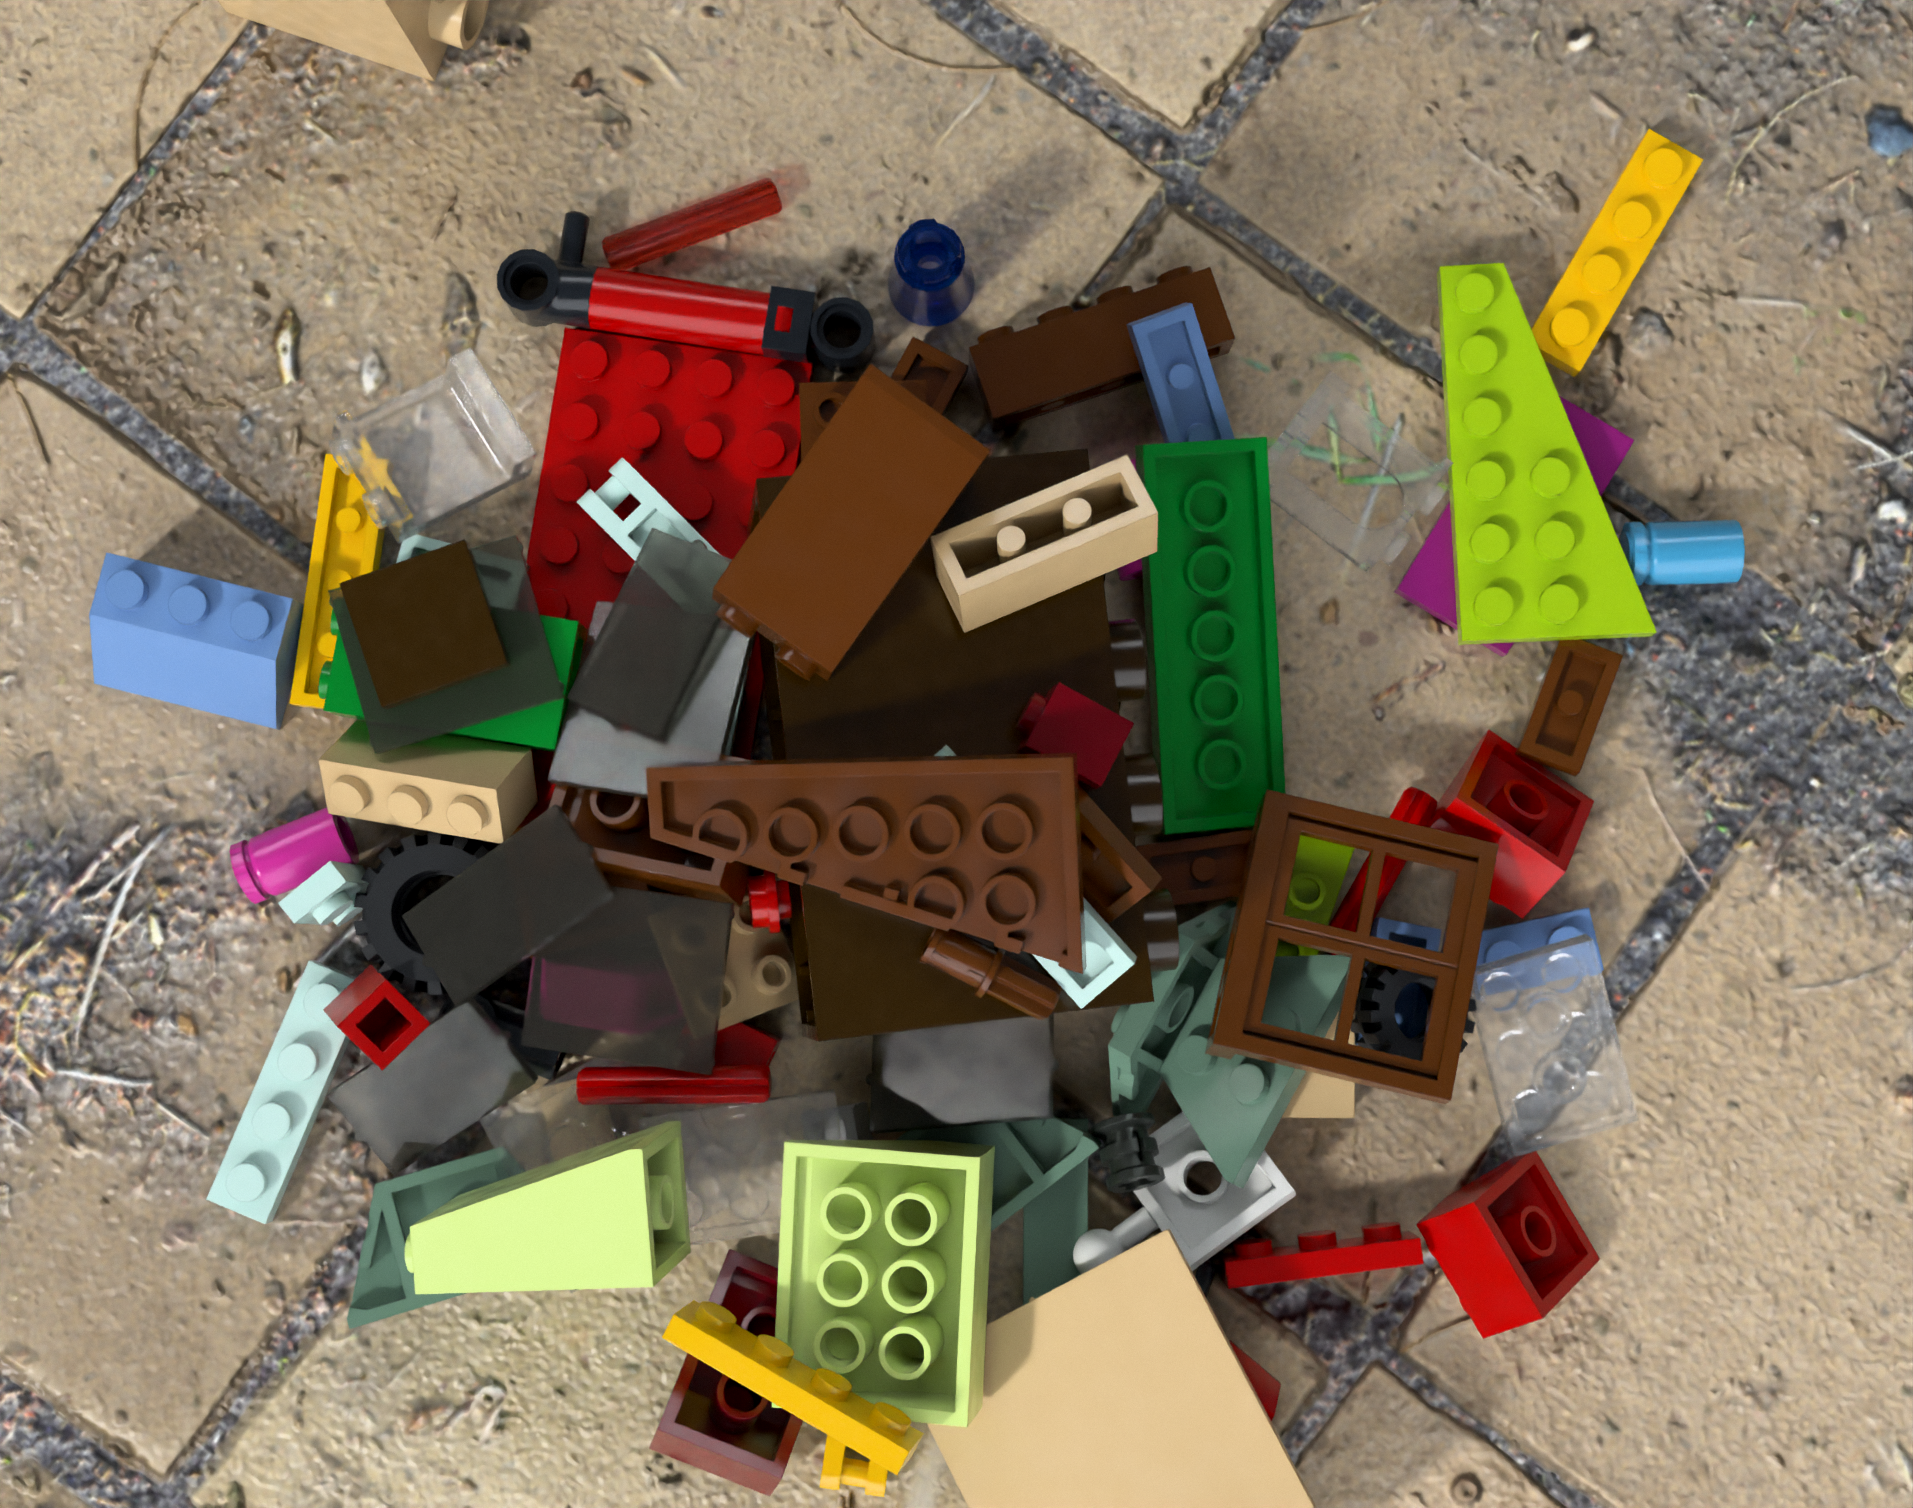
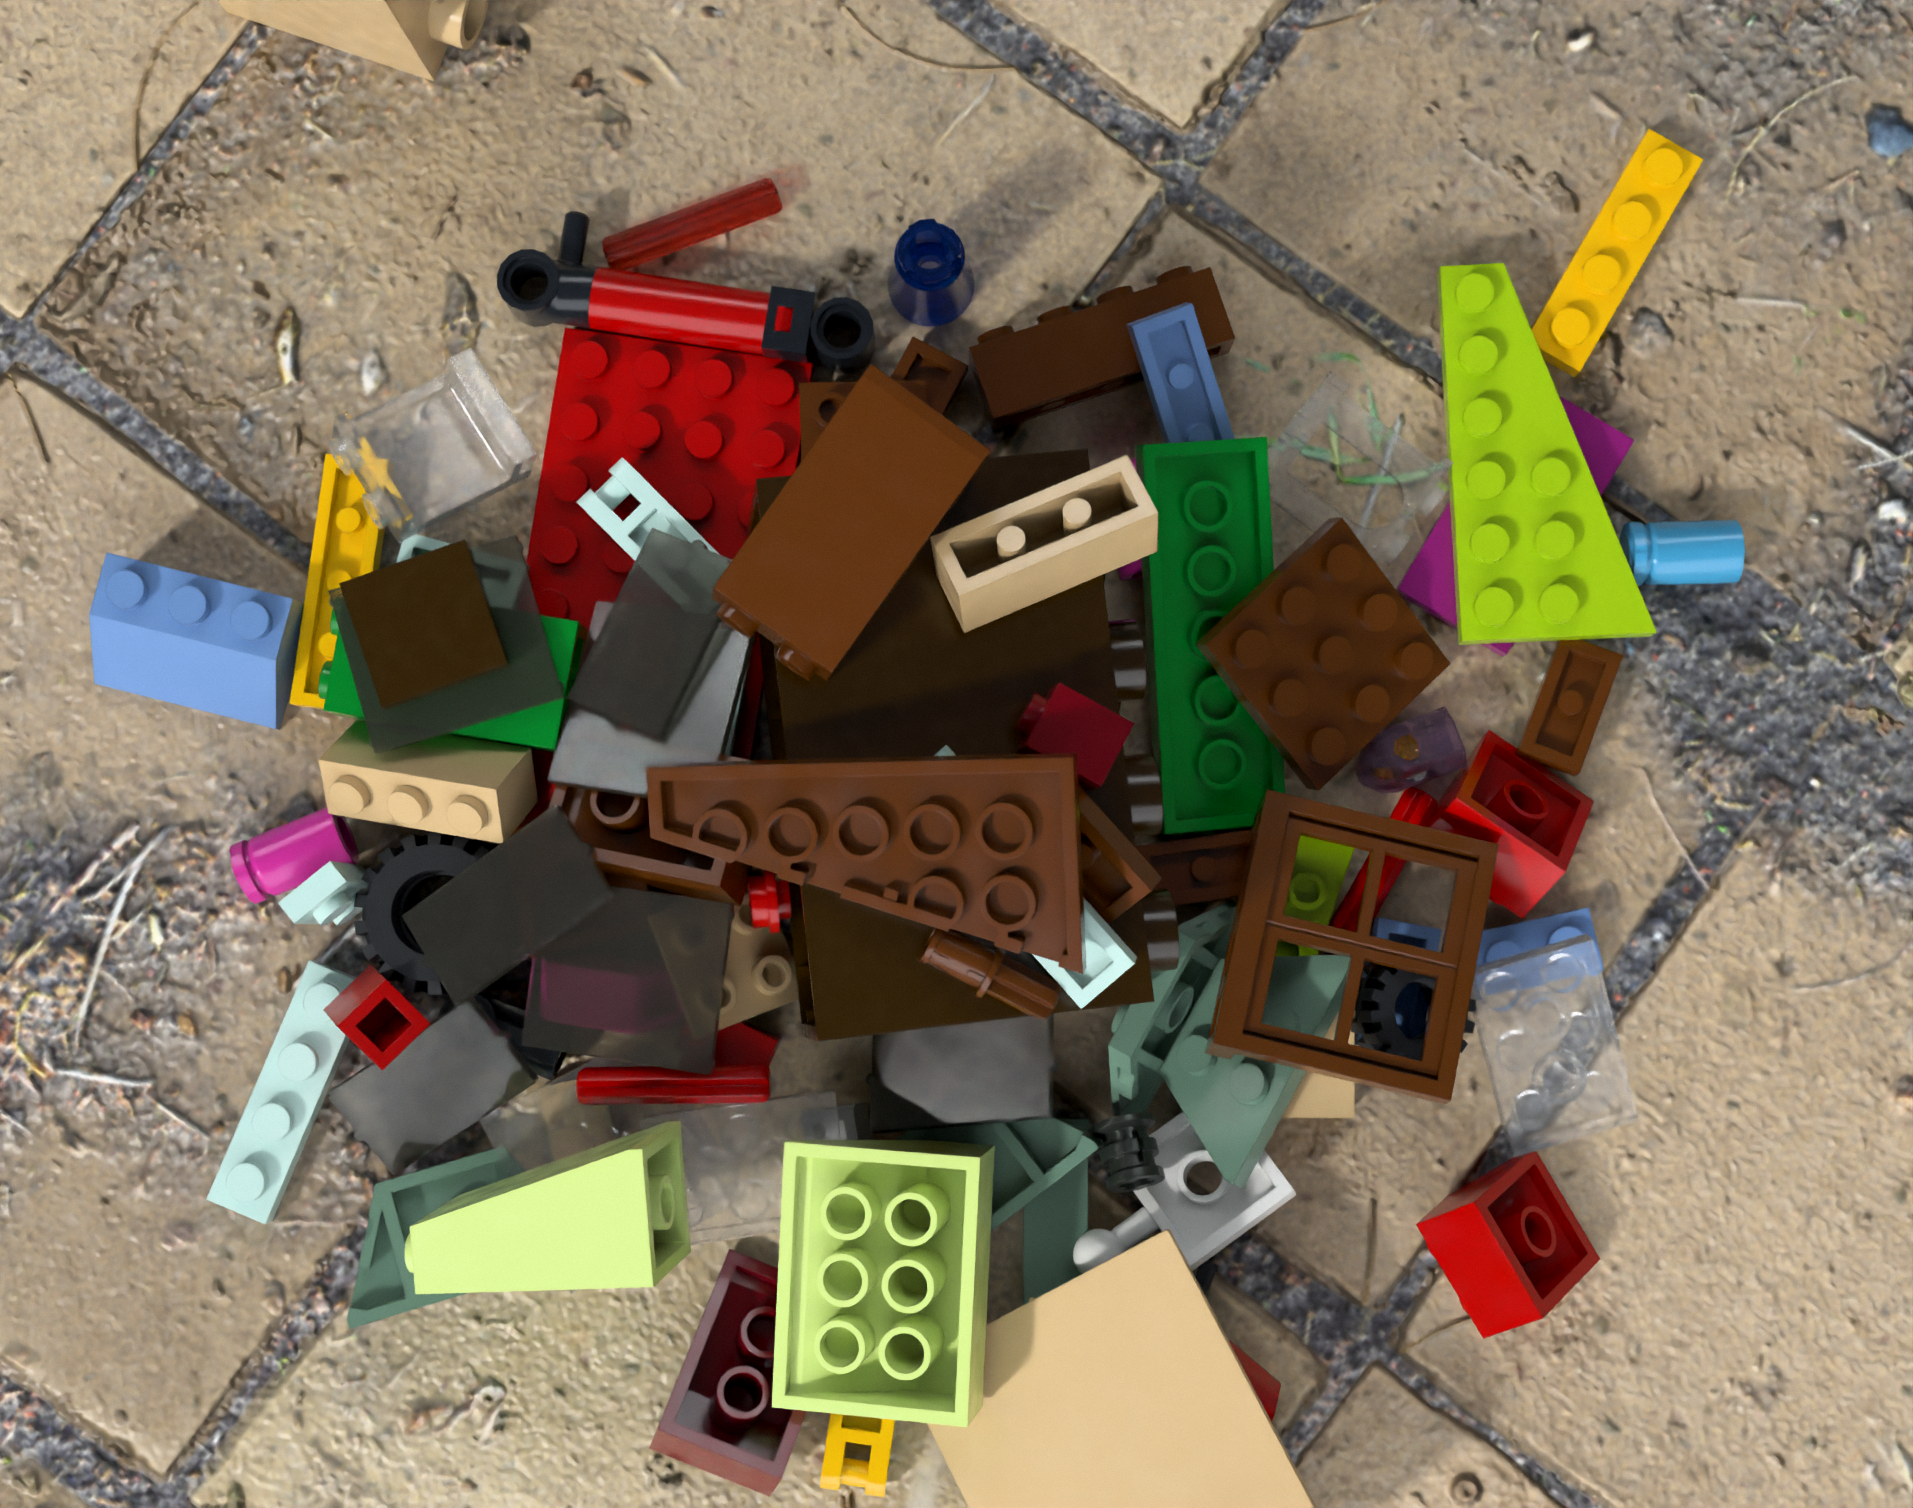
yellow plate [662,1300,924,1475] -> none
red plate [1219,1222,1424,1289] -> none
none -> reddish brown plate [1195,517,1451,791]
none -> clear purple rock [1355,706,1468,793]

